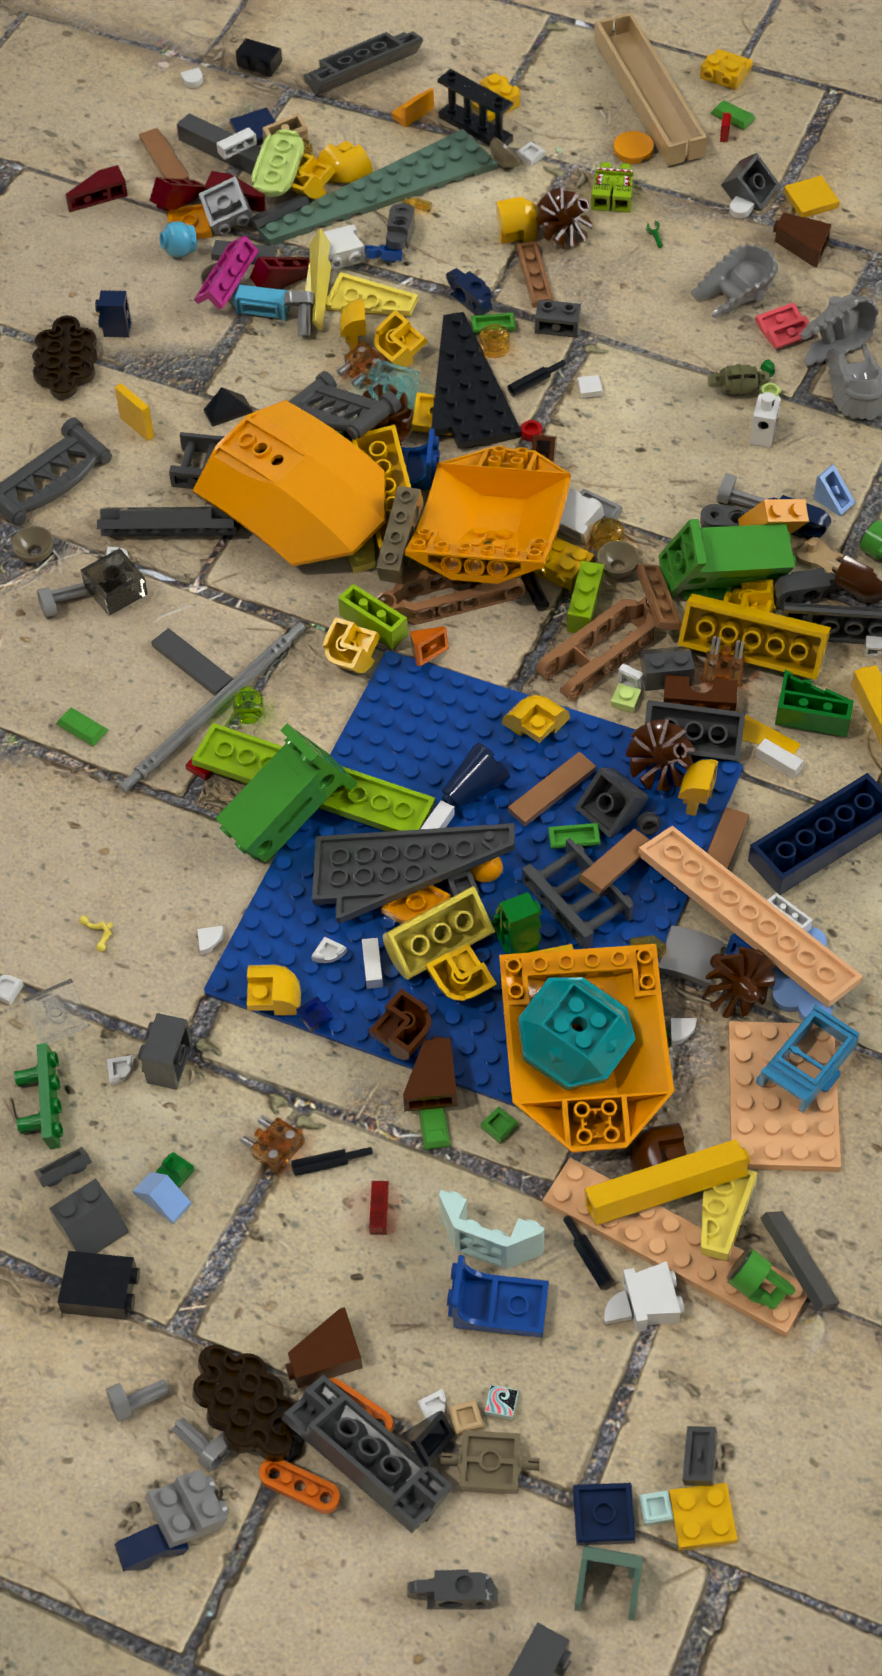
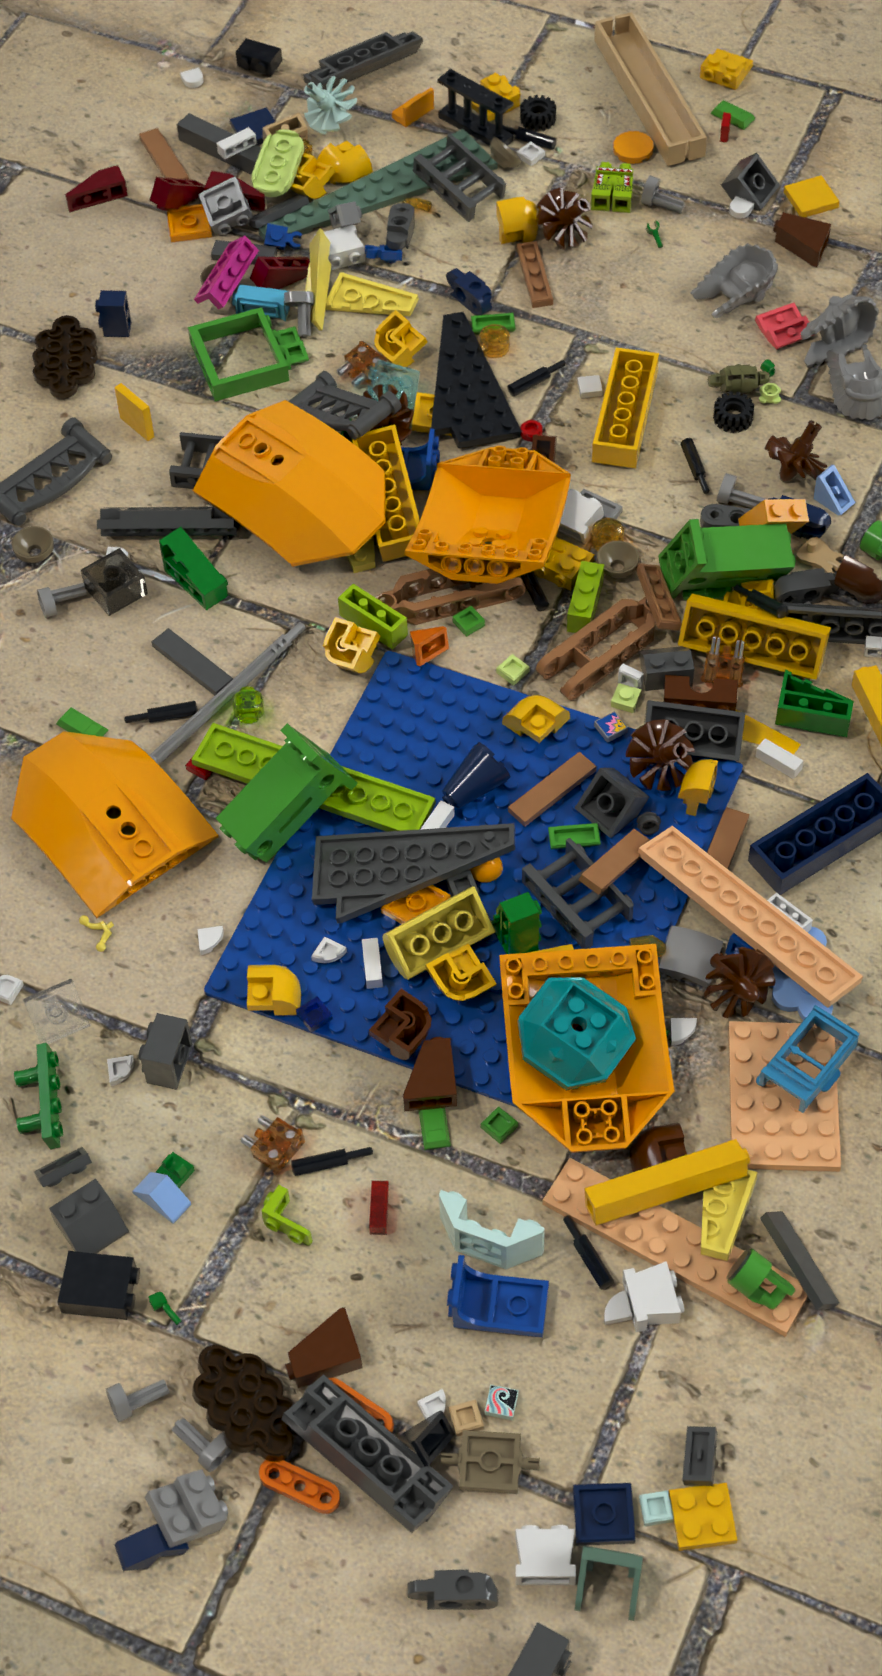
medium azure piece [160,221,197,257] -> none
black slope [203,387,253,427] -> none
yellow brick [340,298,366,352] -> none
dark tan brick [376,486,424,584] -> none
dark grey brick [535,300,581,338] -> none
white torso [749,392,781,448] -> none
none -> light orange wedge [11,731,219,919]
none -> black axle [124,700,198,723]
none -> green hand [148,1292,182,1325]
none -> green wedge [159,527,228,611]
none -> bright green window [188,307,291,401]
none -> lime bracket [261,1185,313,1246]
none -> blue plate [264,223,302,250]
none -> bright green slope [276,326,309,365]
none -> light aqua piece [304,76,357,135]
none -> light grey slope [328,202,362,229]
none -> dark grey fence [413,133,506,222]
none -> bright green tile [452,606,485,637]
none -> yellowish green tile [496,654,530,686]
none -> black axle [503,125,557,150]
none -> white hips [515,1525,576,1585]
none -> black tyre [520,95,556,132]
none -> yellow brick [592,347,659,469]
none -> tile [594,711,628,743]
none -> light grey piece [641,175,685,214]
none -> black axle [680,438,710,494]
none -> black tyre [713,391,754,433]
none -> black axle [734,585,788,618]
none -> reddish brown piece [764,420,827,482]

